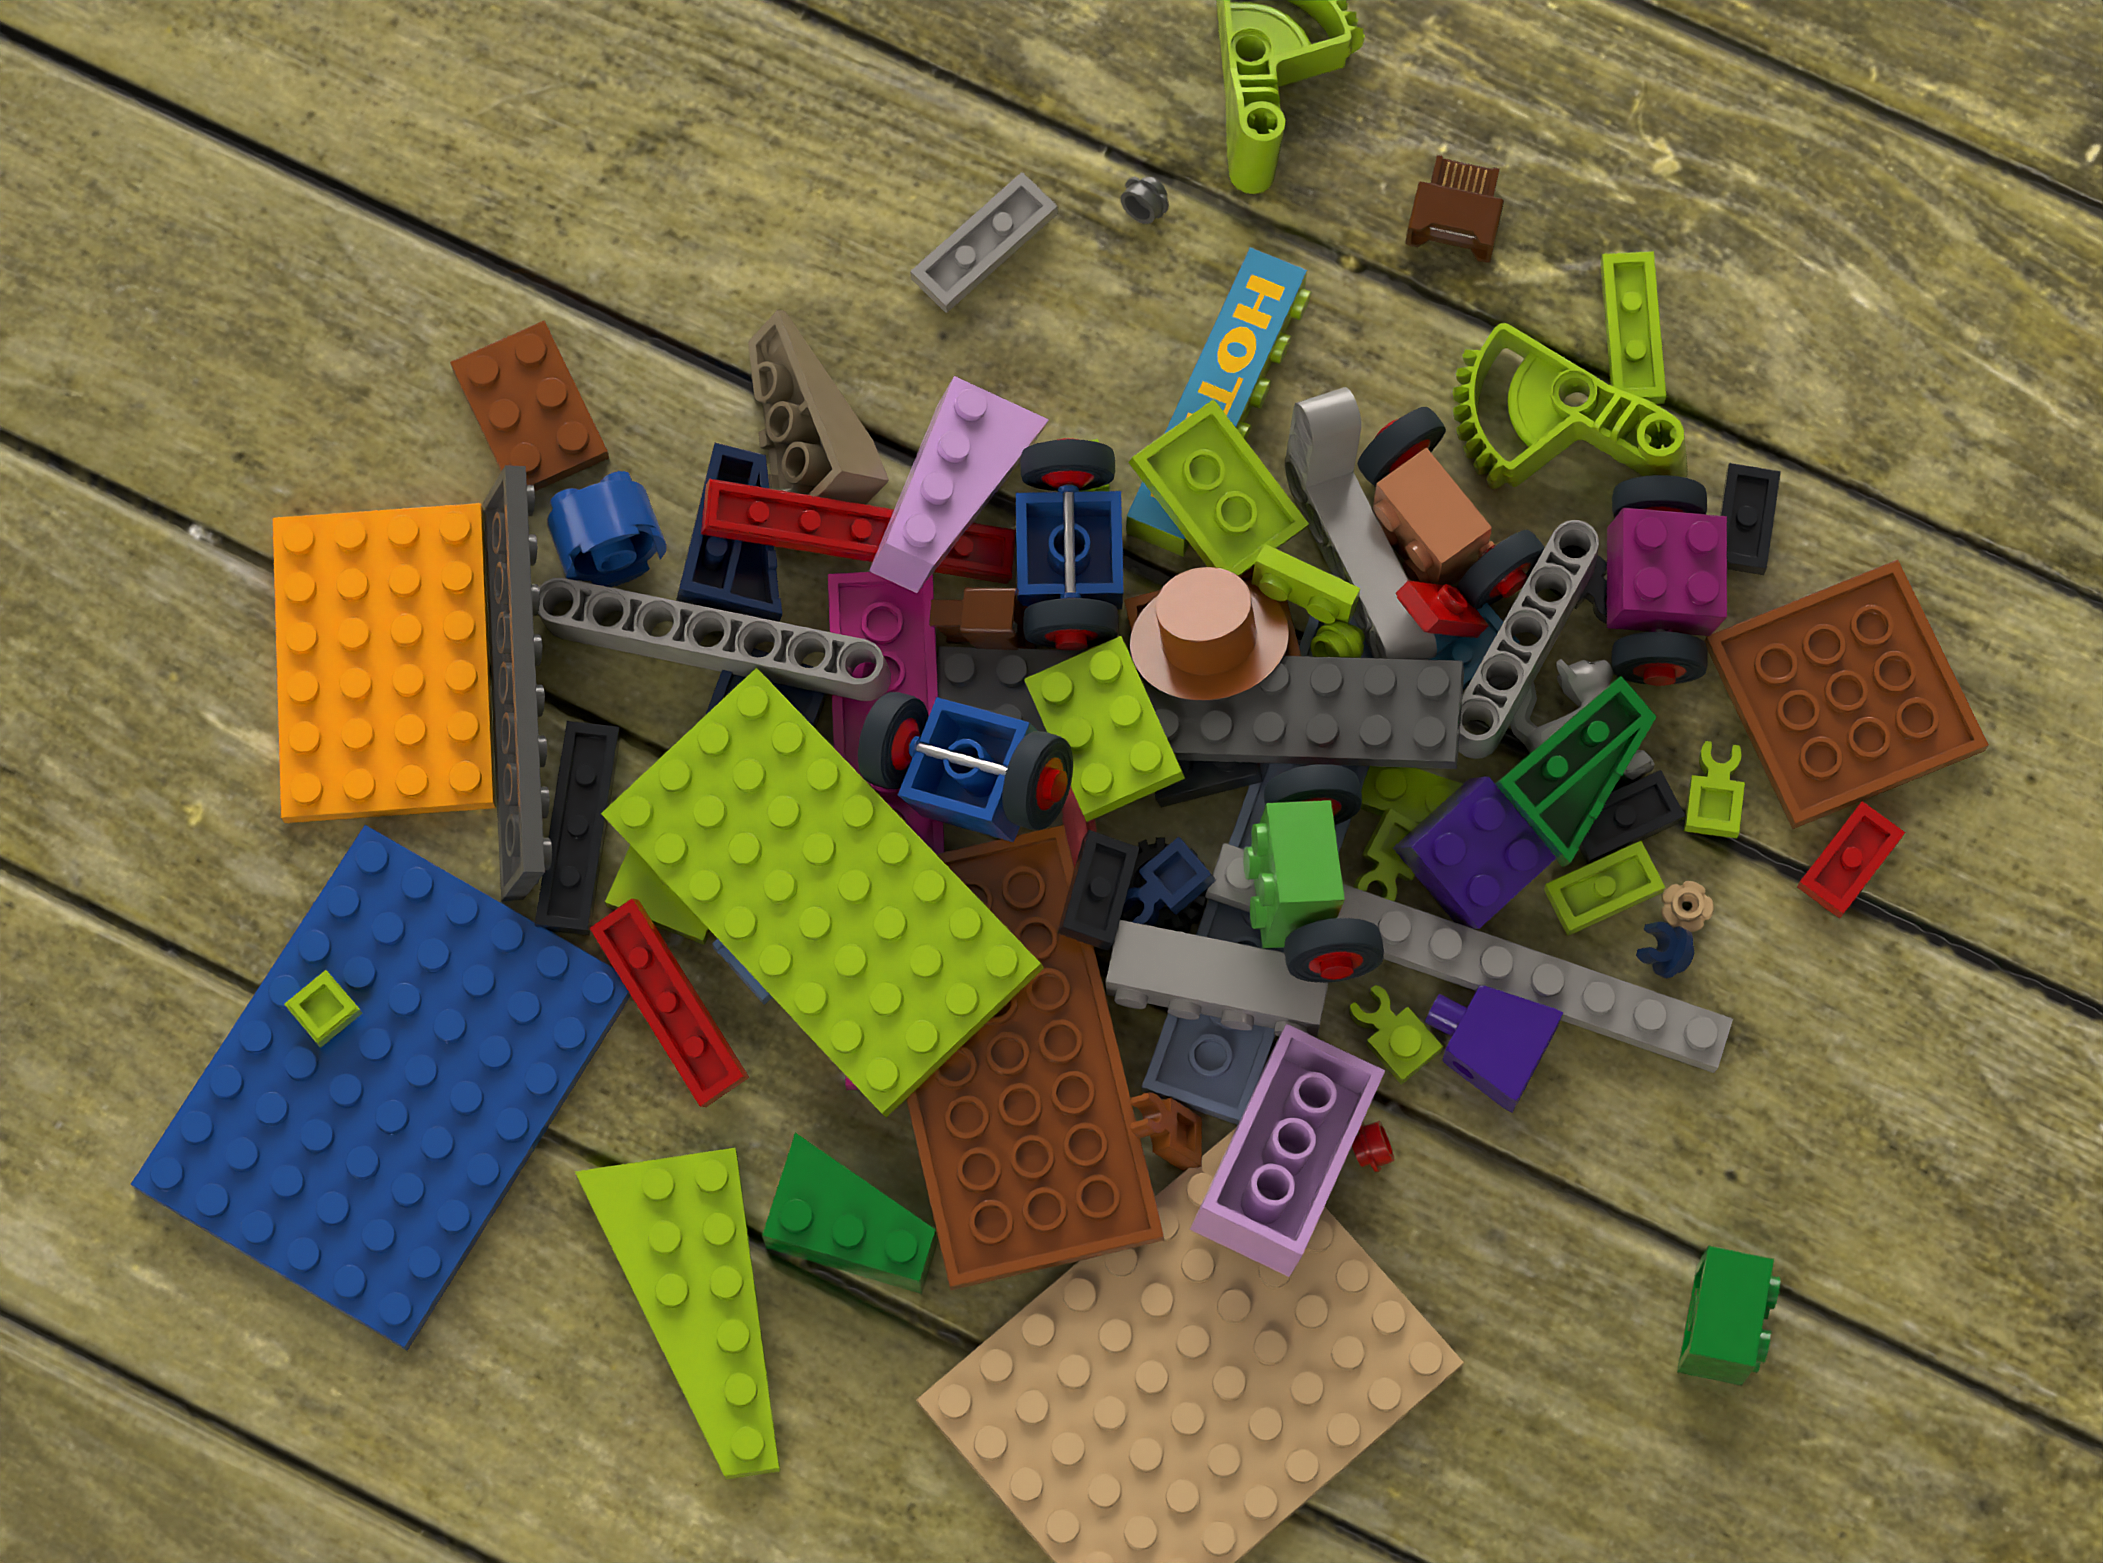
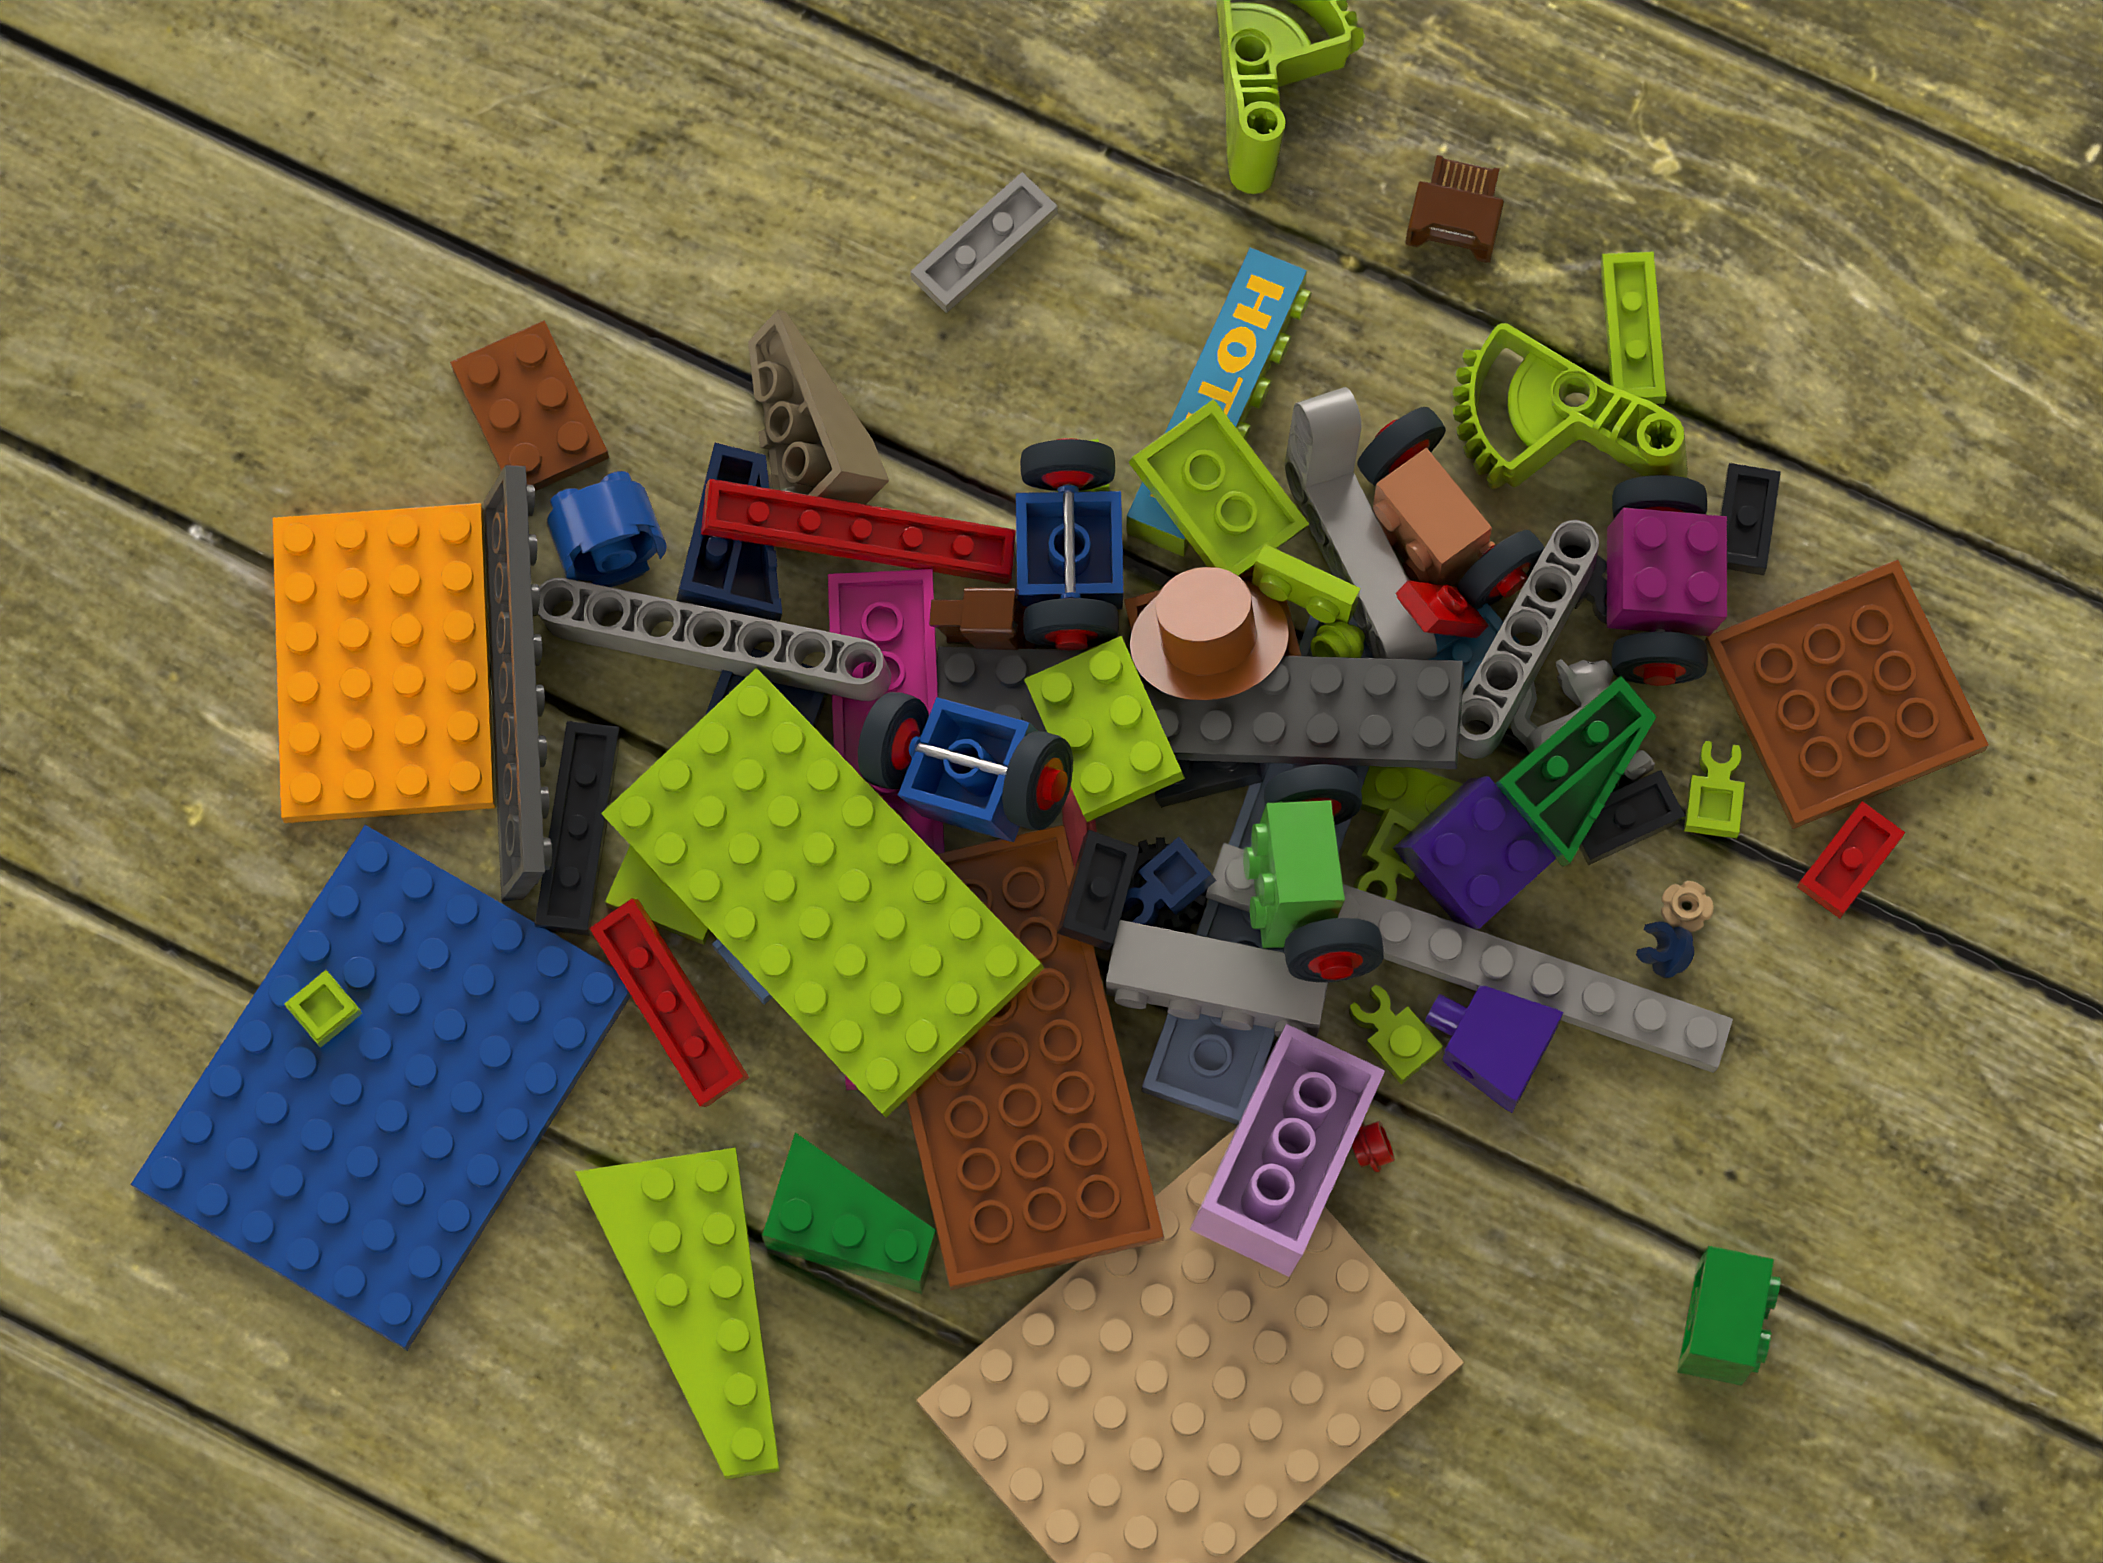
lavender wedge [869,376,1049,593] -> none
dark grey plate [1120,176,1169,224] -> none
dark orange plate [1130,1092,1202,1172] -> none
lime plate [1544,841,1665,936] -> none

